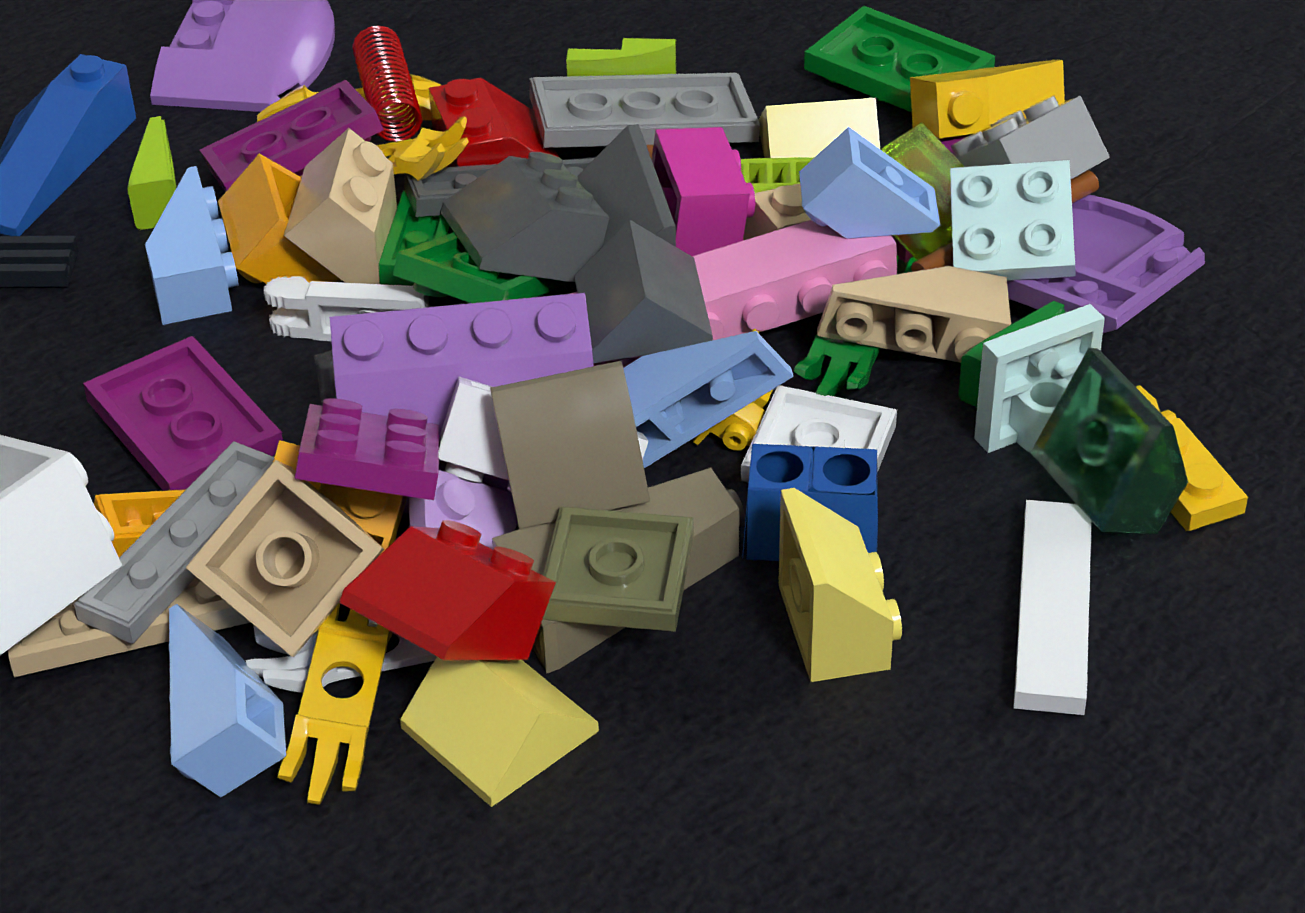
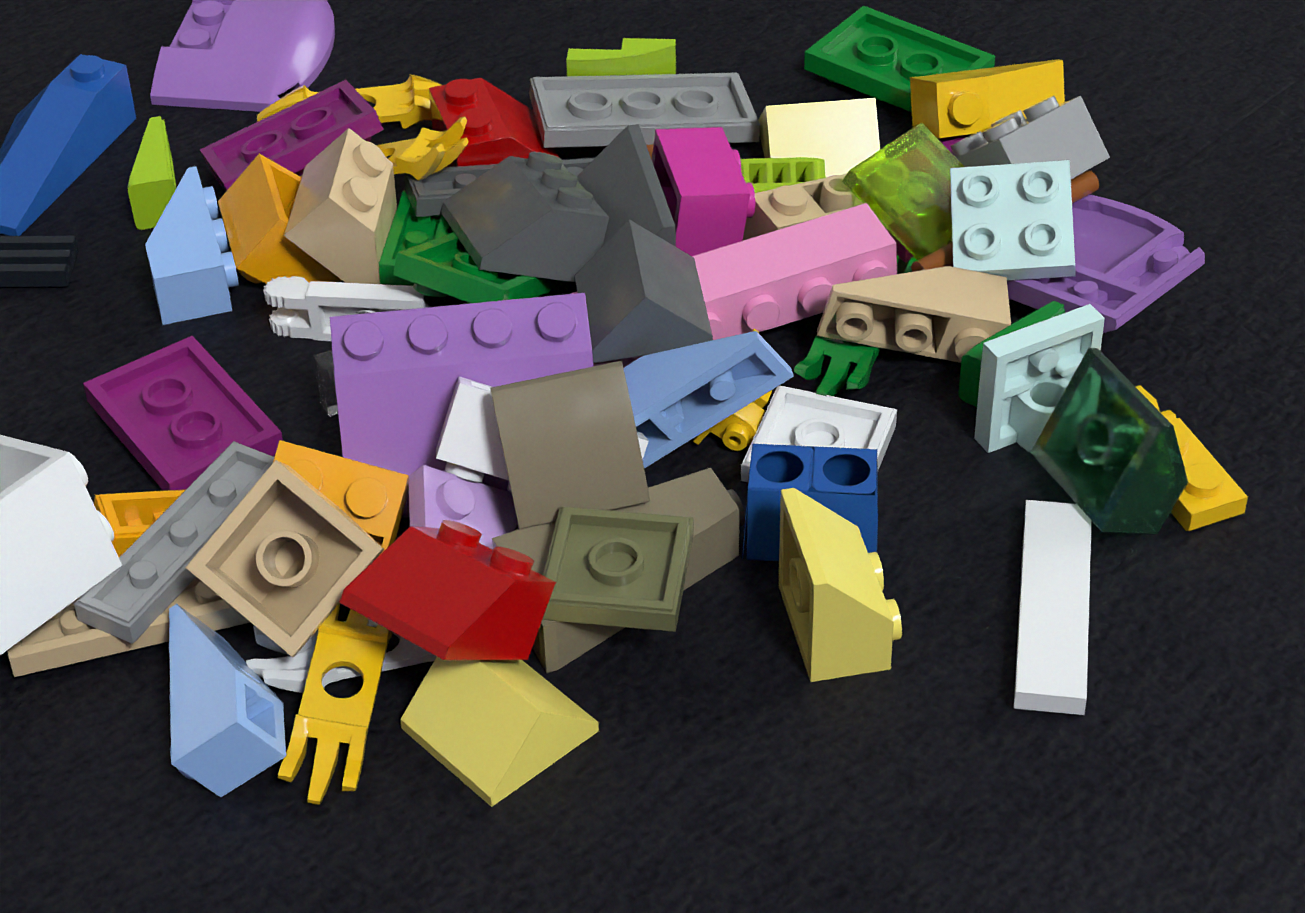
magenta plate [295,398,439,500] -> none
red piece [352,25,422,142] -> none
light blue slope [799,127,940,239] -> none

